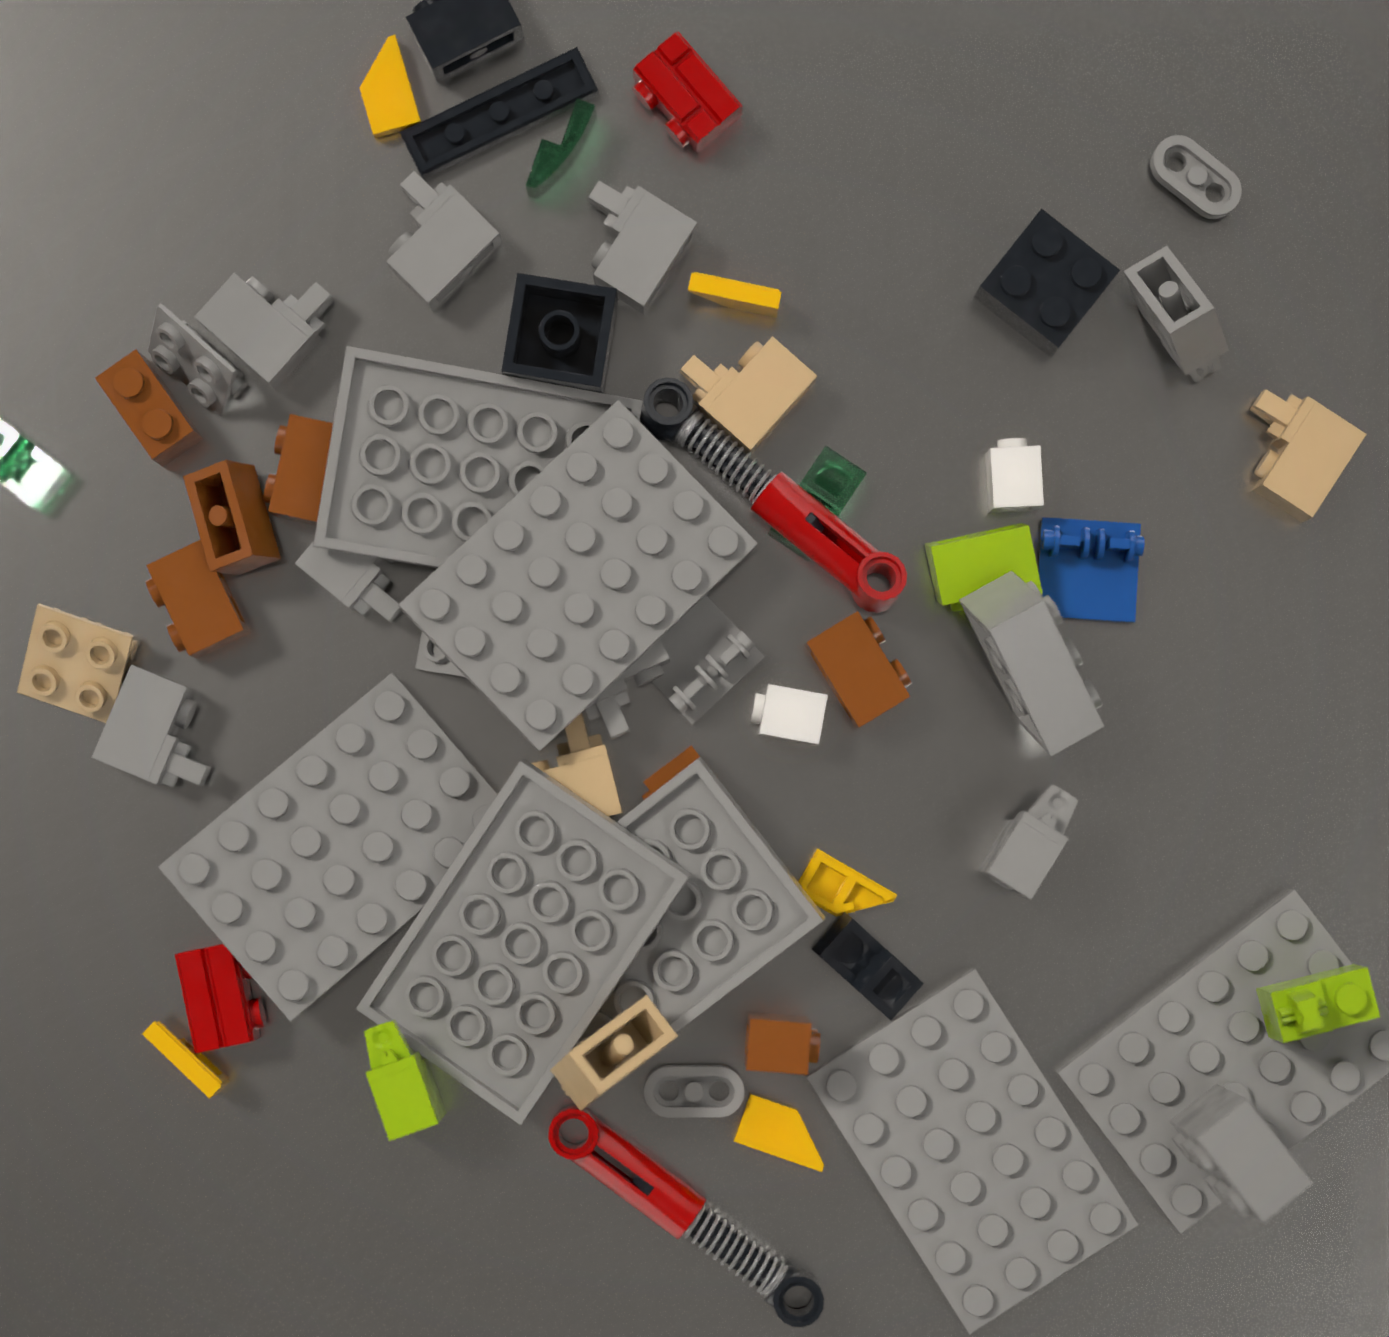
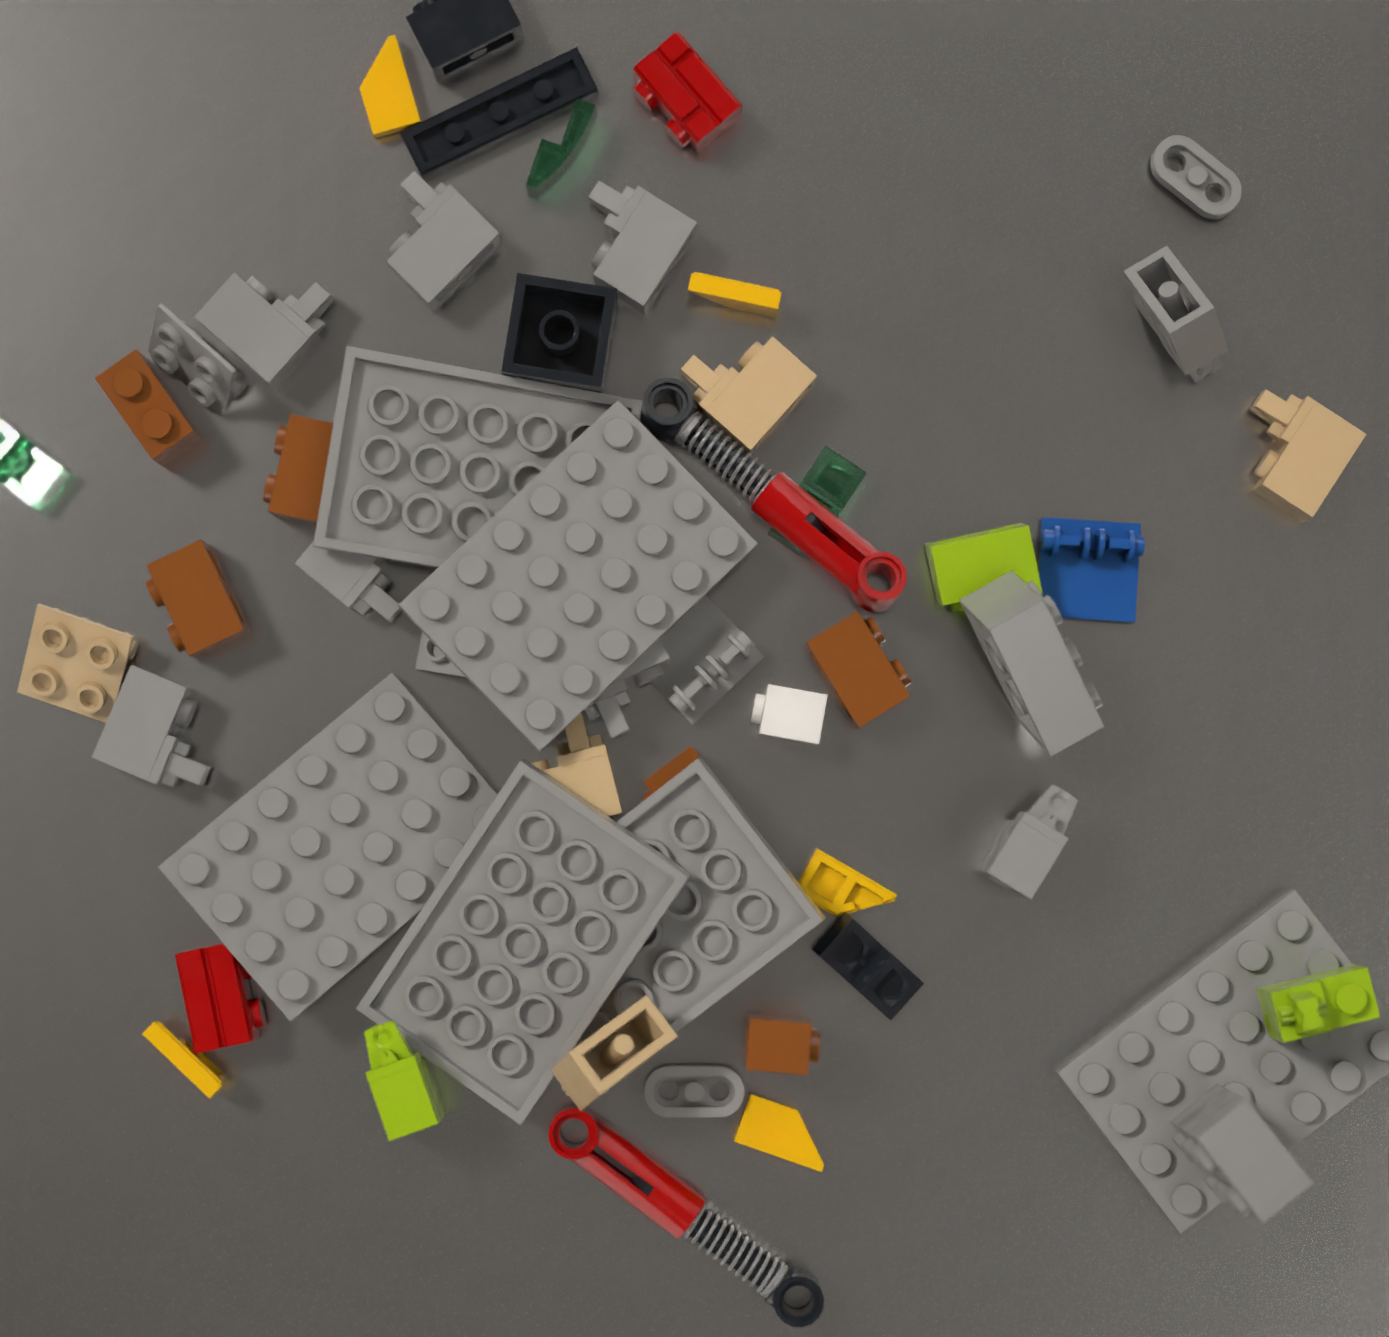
dark orange brick [183,460,281,575] -> none
light grey plate [806,968,1139,1334] -> none
black brick [974,208,1120,358] -> none
white brick [985,438,1044,513] -> none

